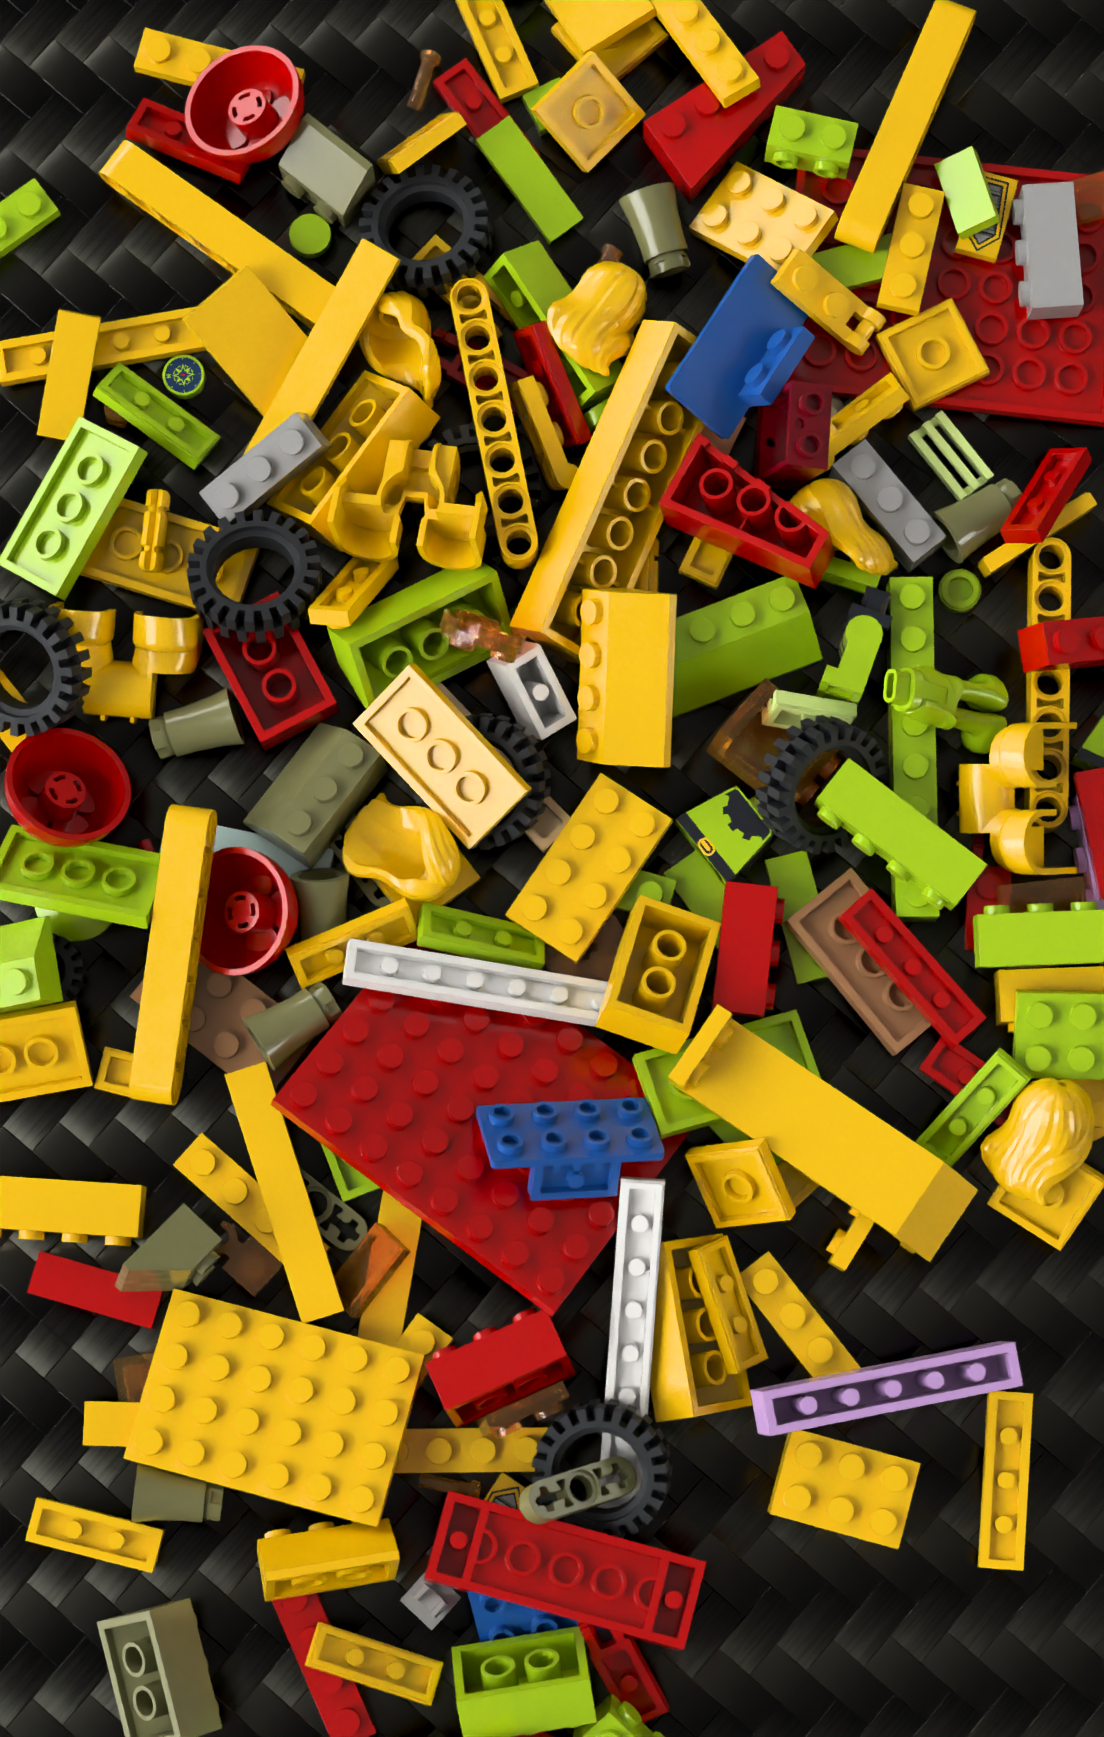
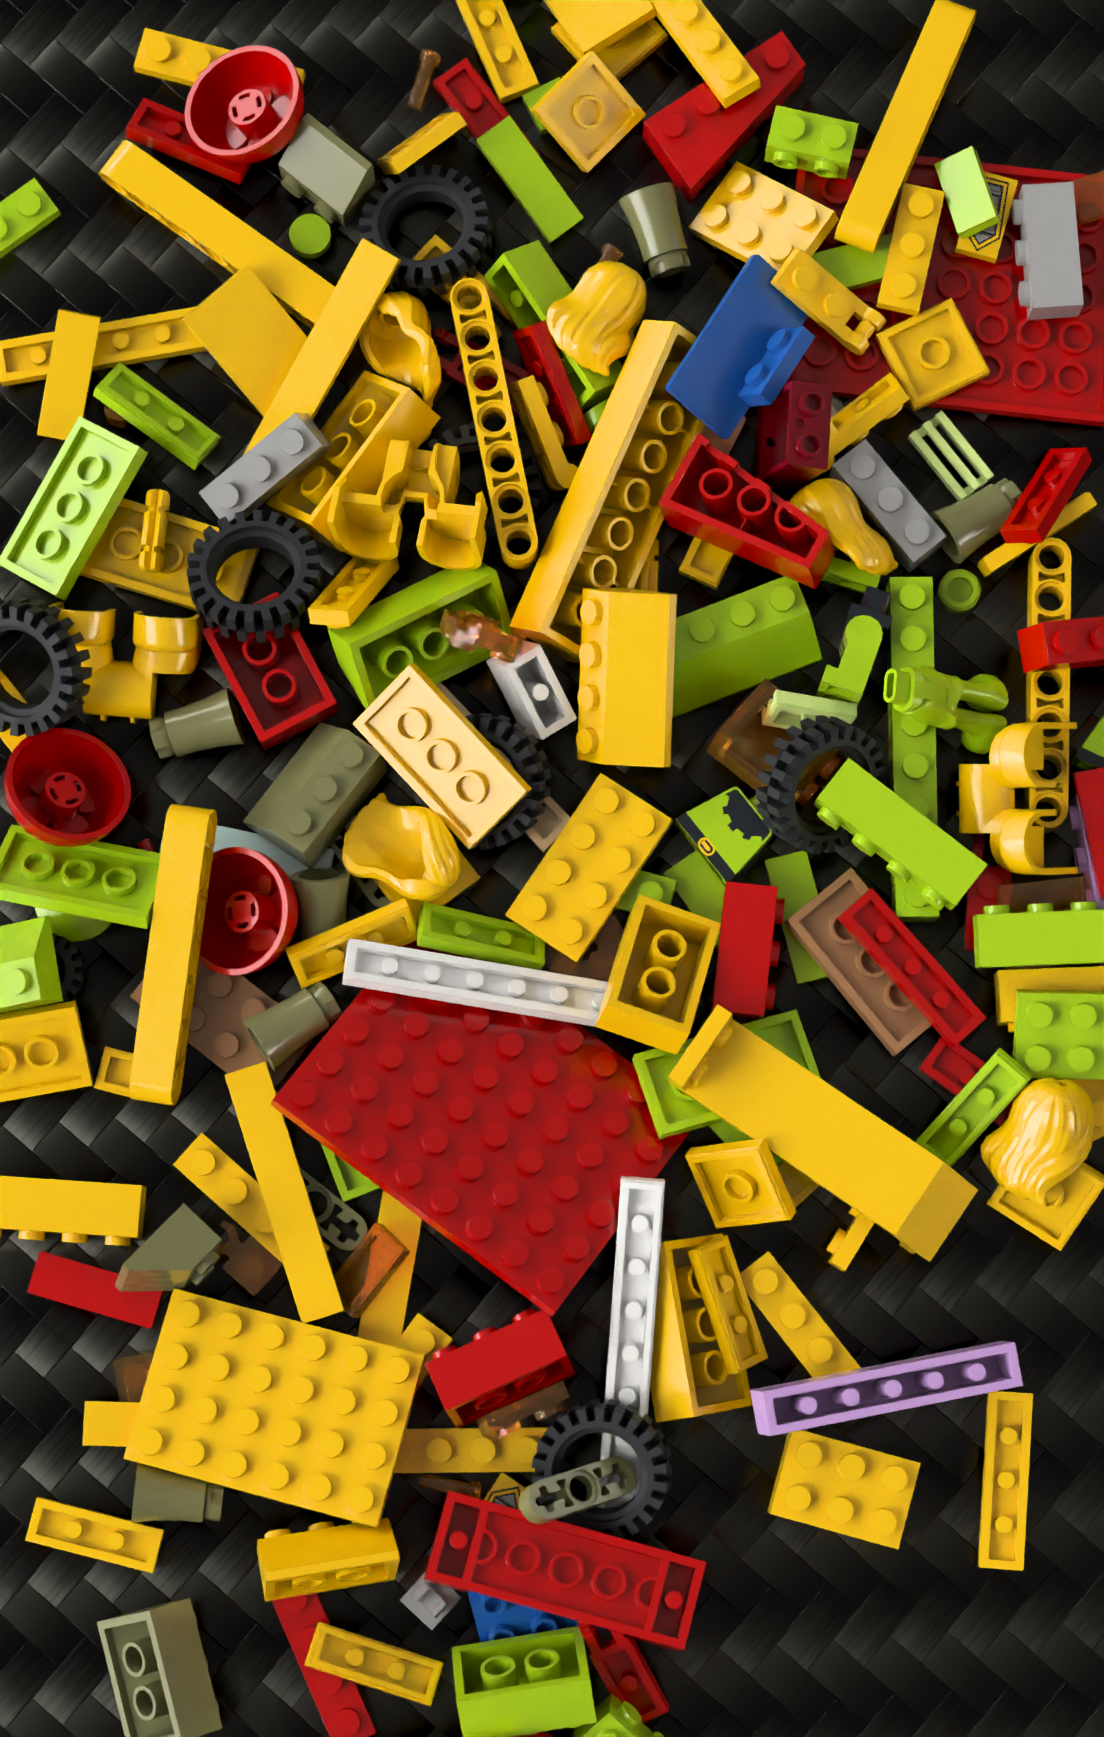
tile [162,355,206,399] -> none
blue bracket [476,1097,665,1201] -> none

